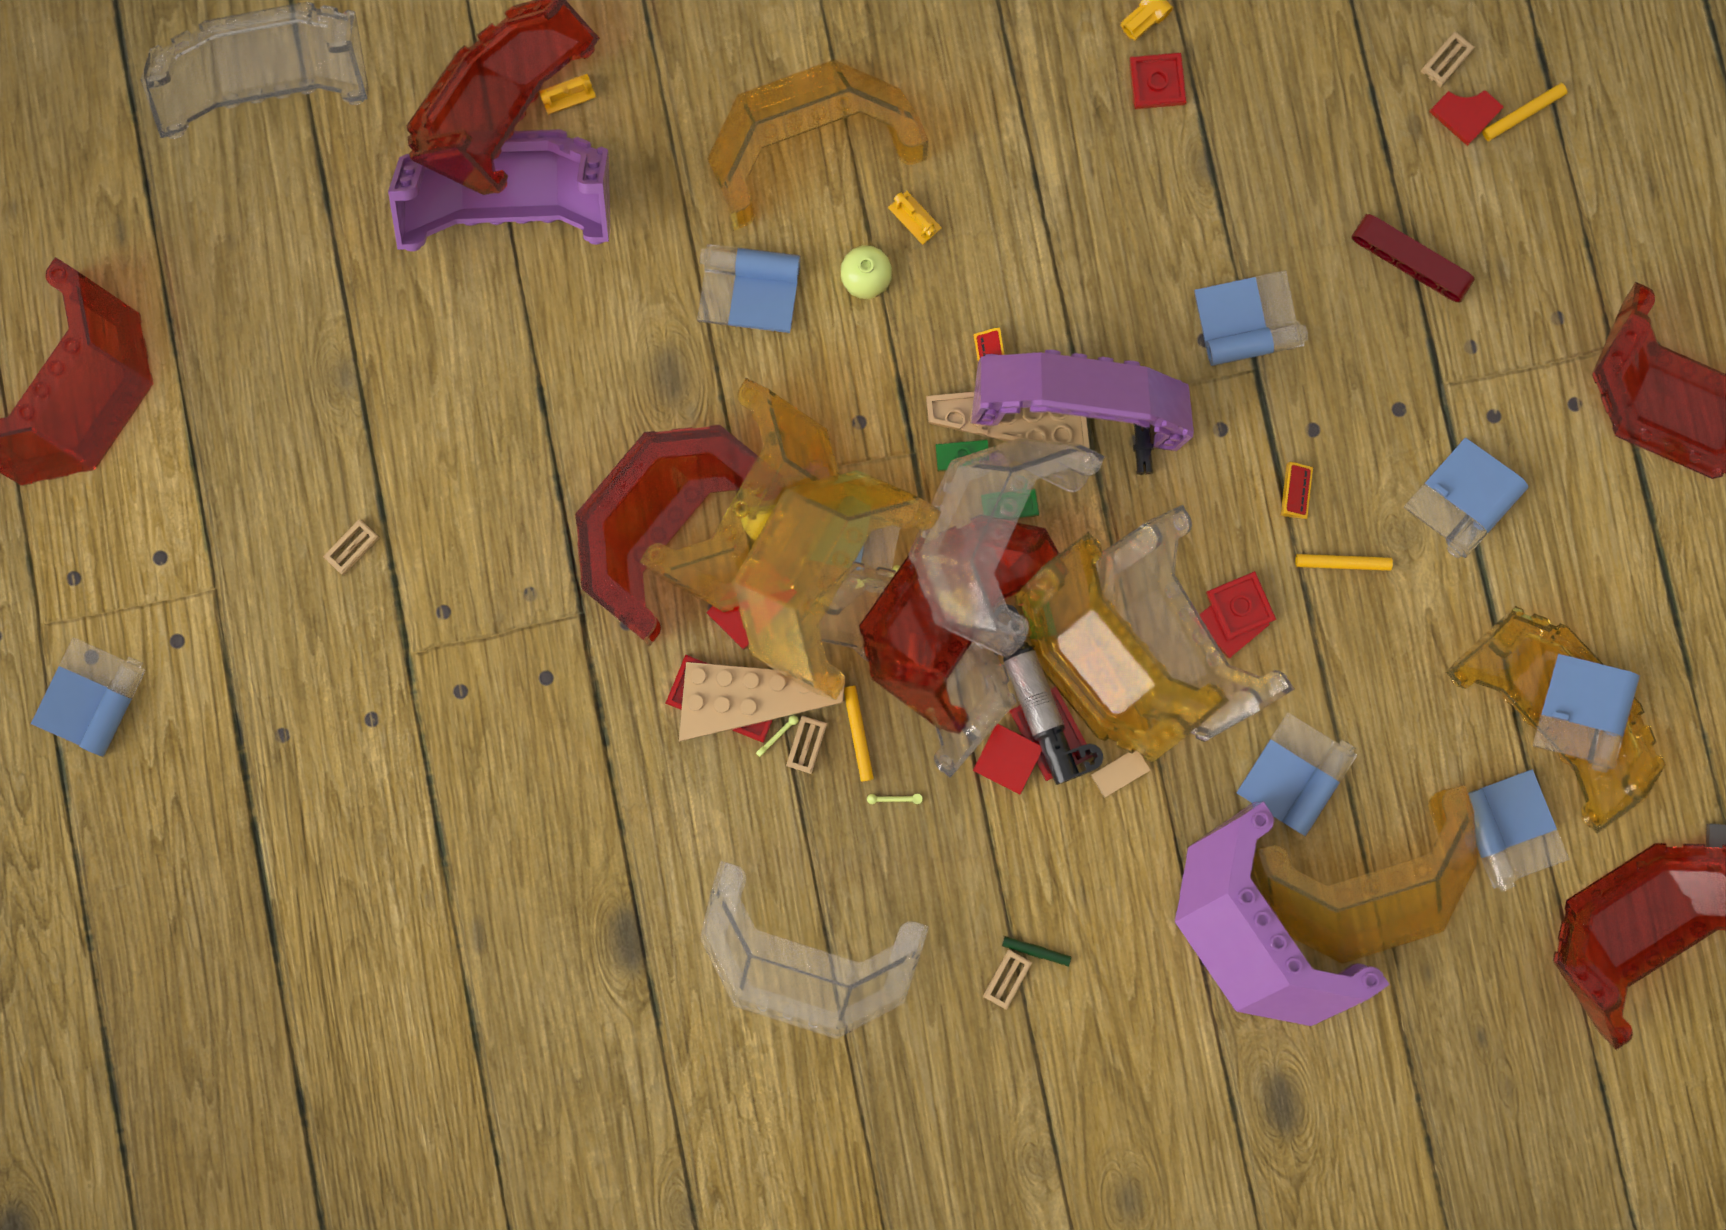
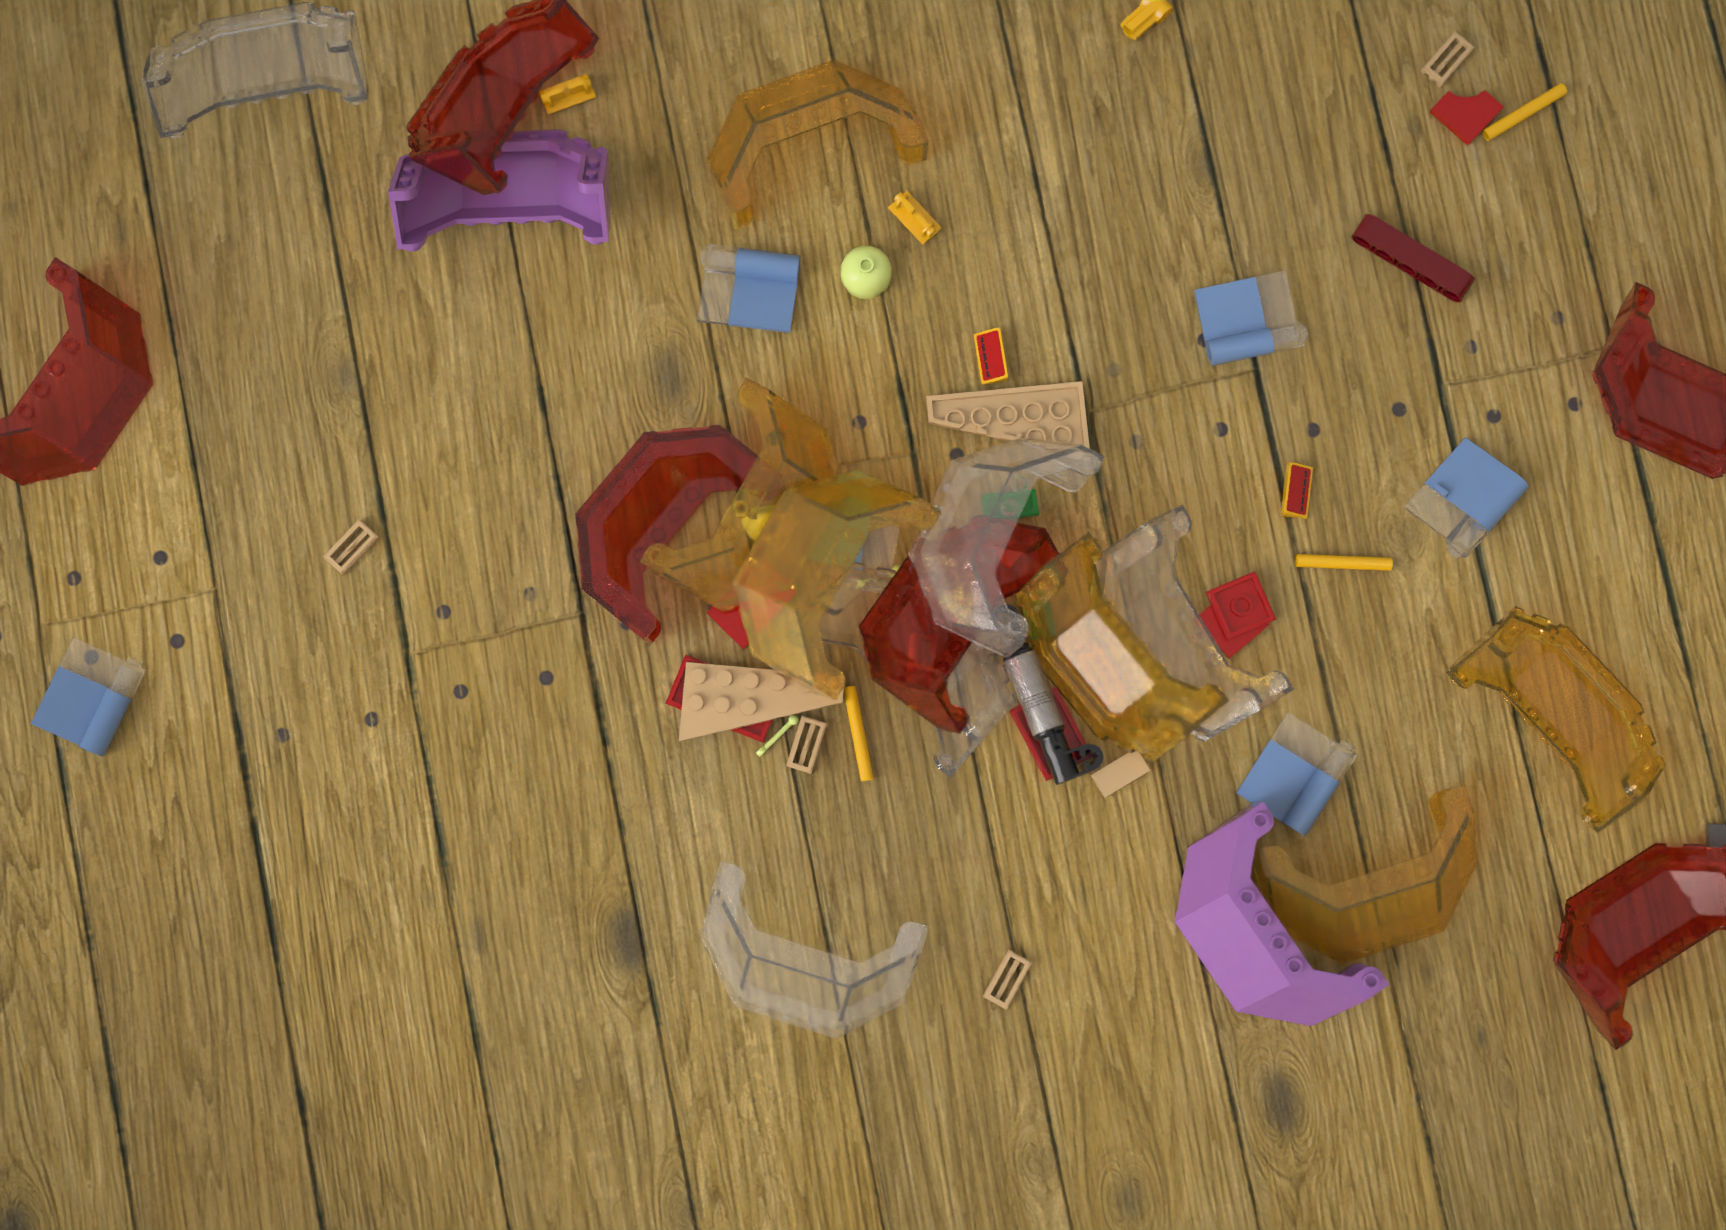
yellowish green hinge [867,794,923,804] -> none
green plate [935,440,990,472] -> none
medium lavender windscreen [971,350,1194,451] -> none
red tile [973,723,1042,795] -> none
dark green piece [1002,936,1072,967] -> none
red tile [1129,53,1187,109] -> none
black pin [1133,423,1154,475] -> none
medium blue door [1457,769,1569,891] -> none
medium blue door [1533,654,1640,773] -> none

